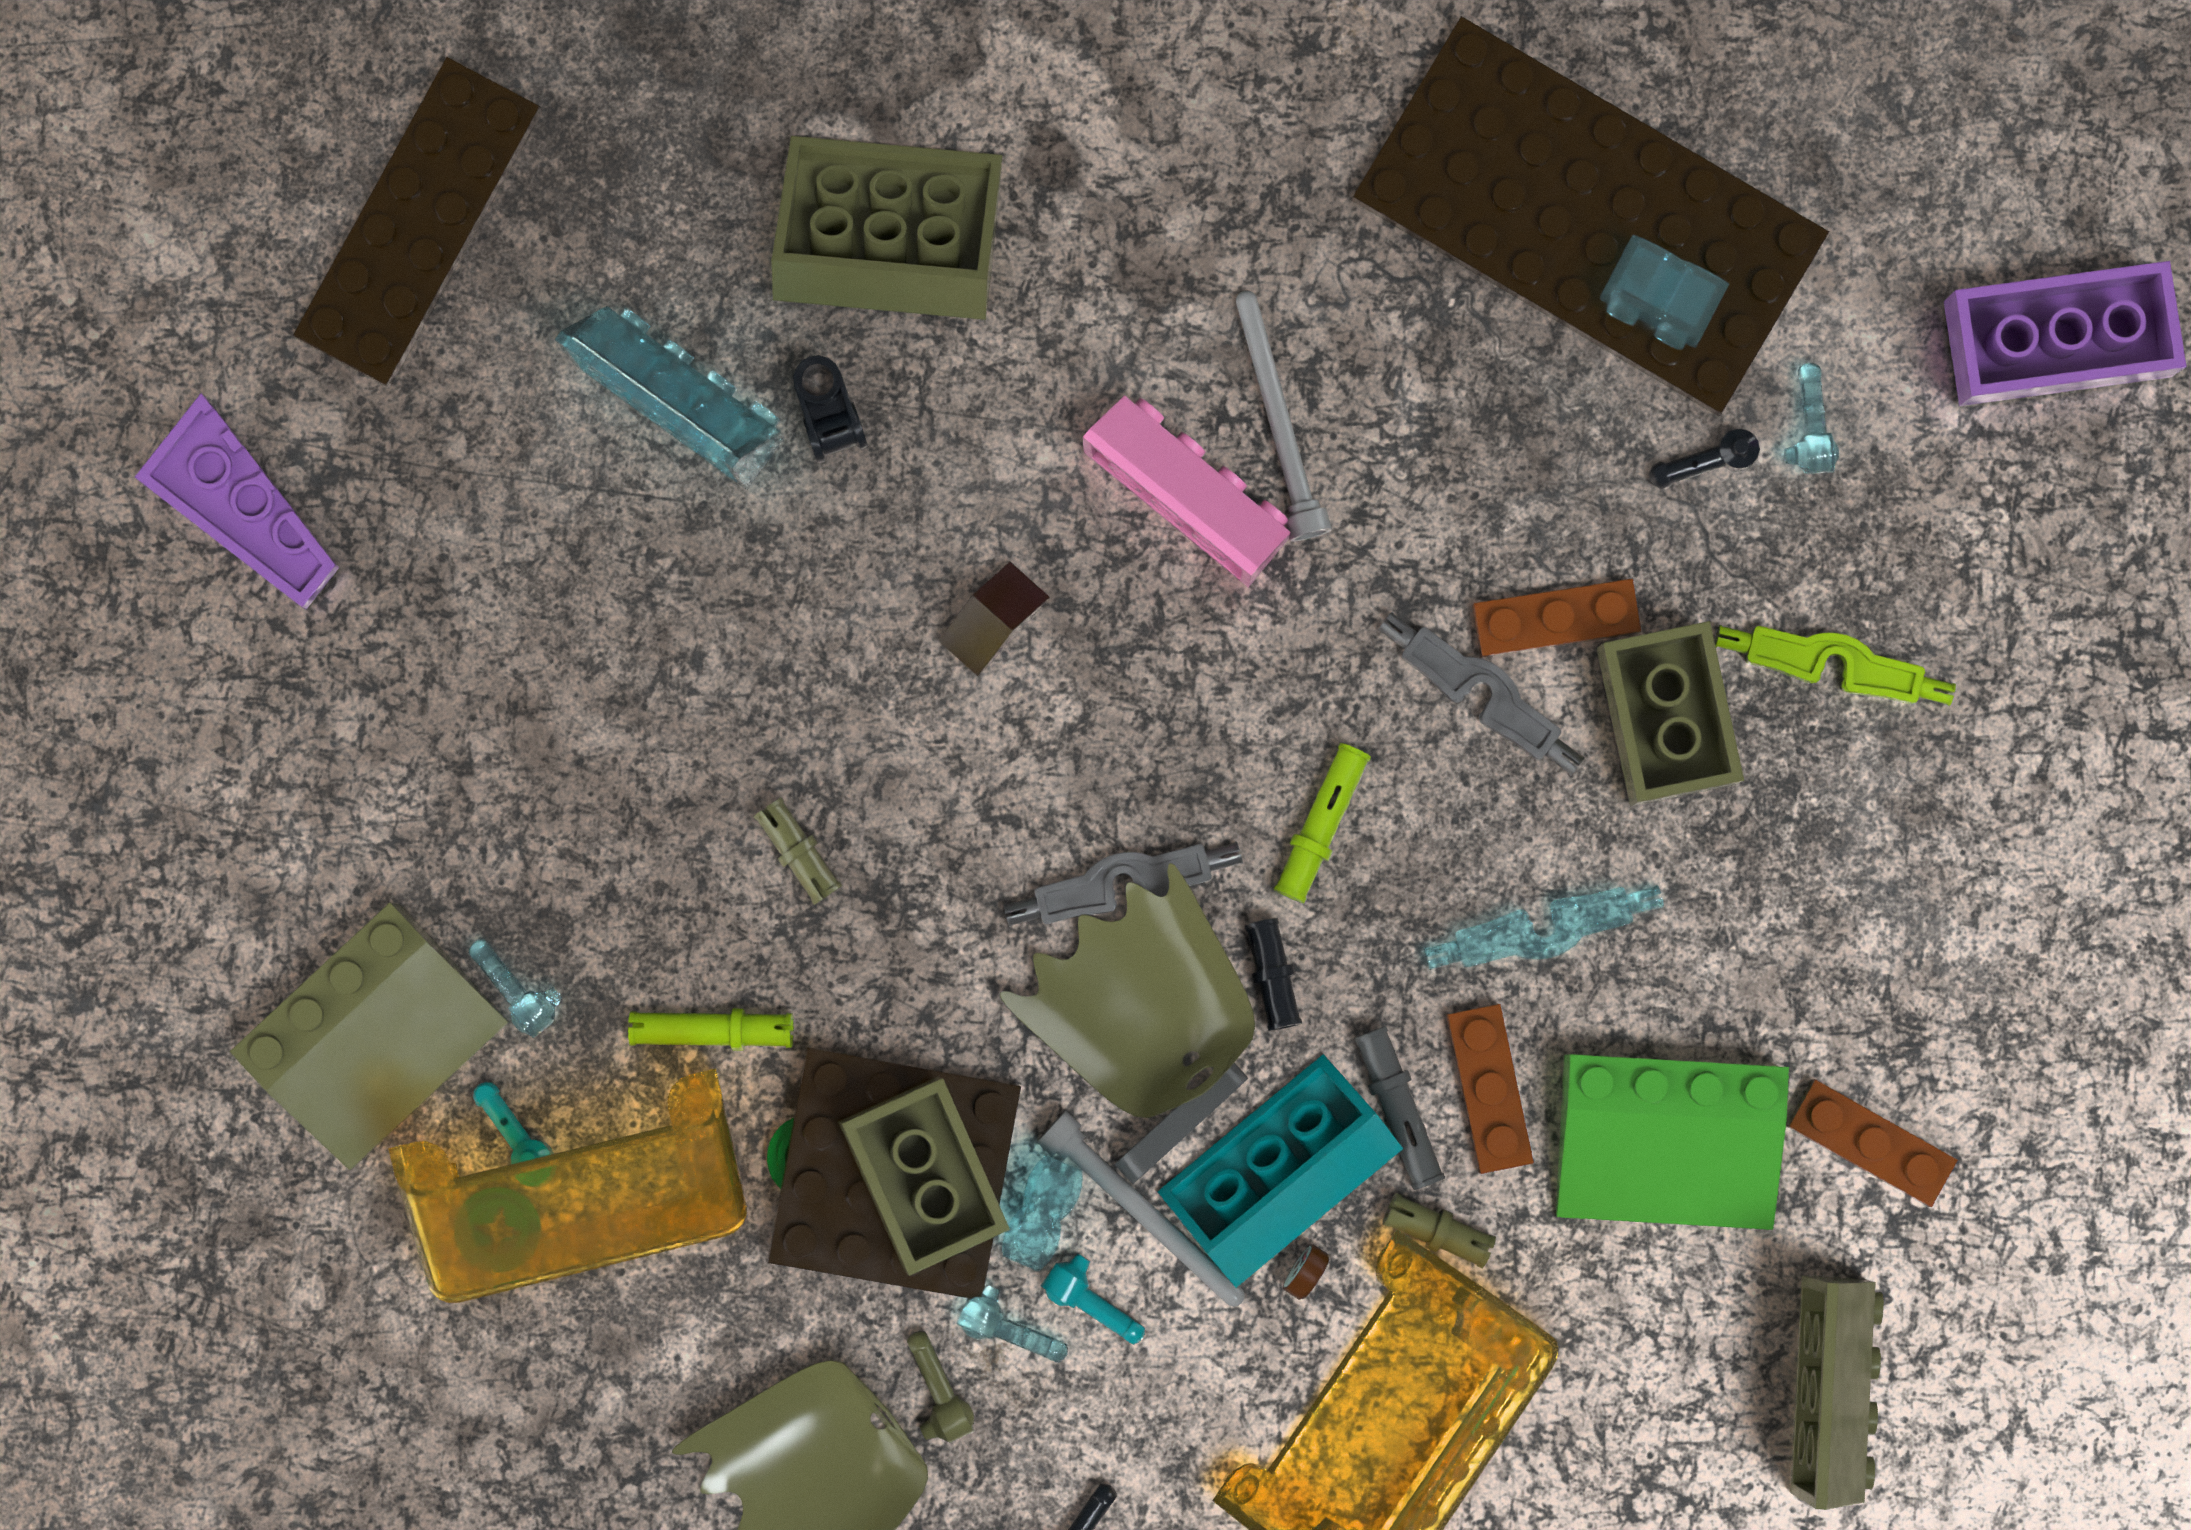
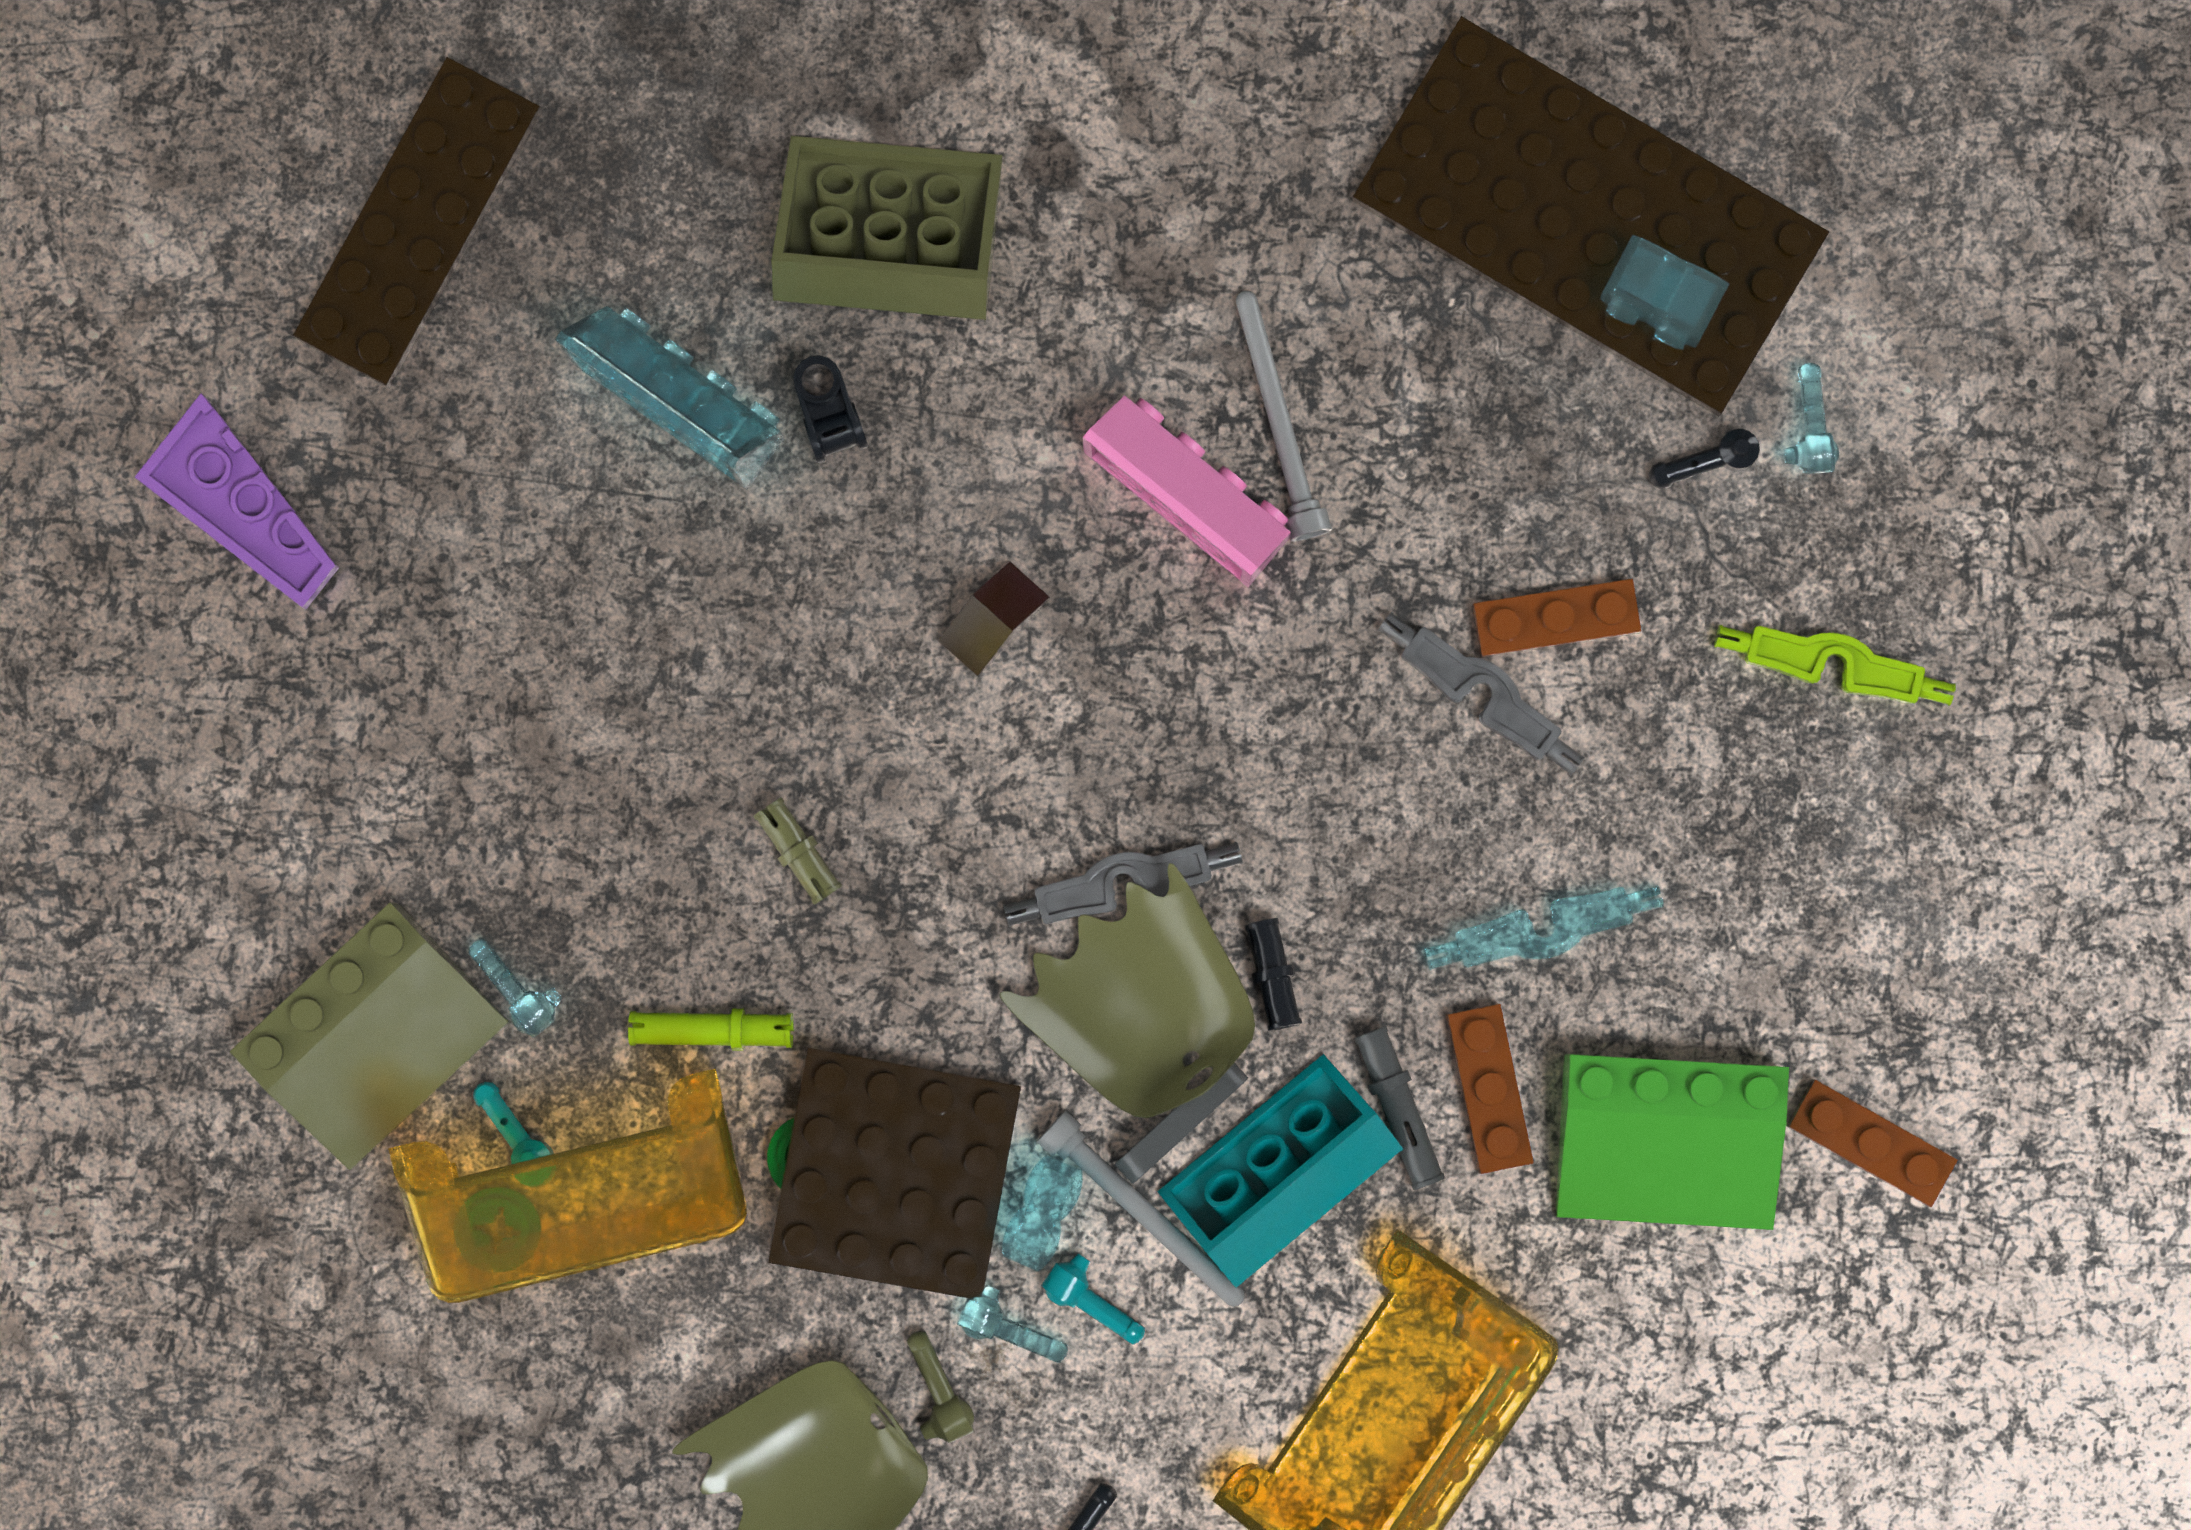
olive brick [838,1077,1010,1276] -> none
lime pin [1273,743,1371,904] -> none
reddish brown tile [1282,1244,1329,1300] -> none
olive pin [1383,1193,1496,1268] -> none
olive brick [1596,621,1744,807] -> none
olive slope [1790,1275,1884,1510] -> none
medium lavender brick [1943,261,2187,406] -> none

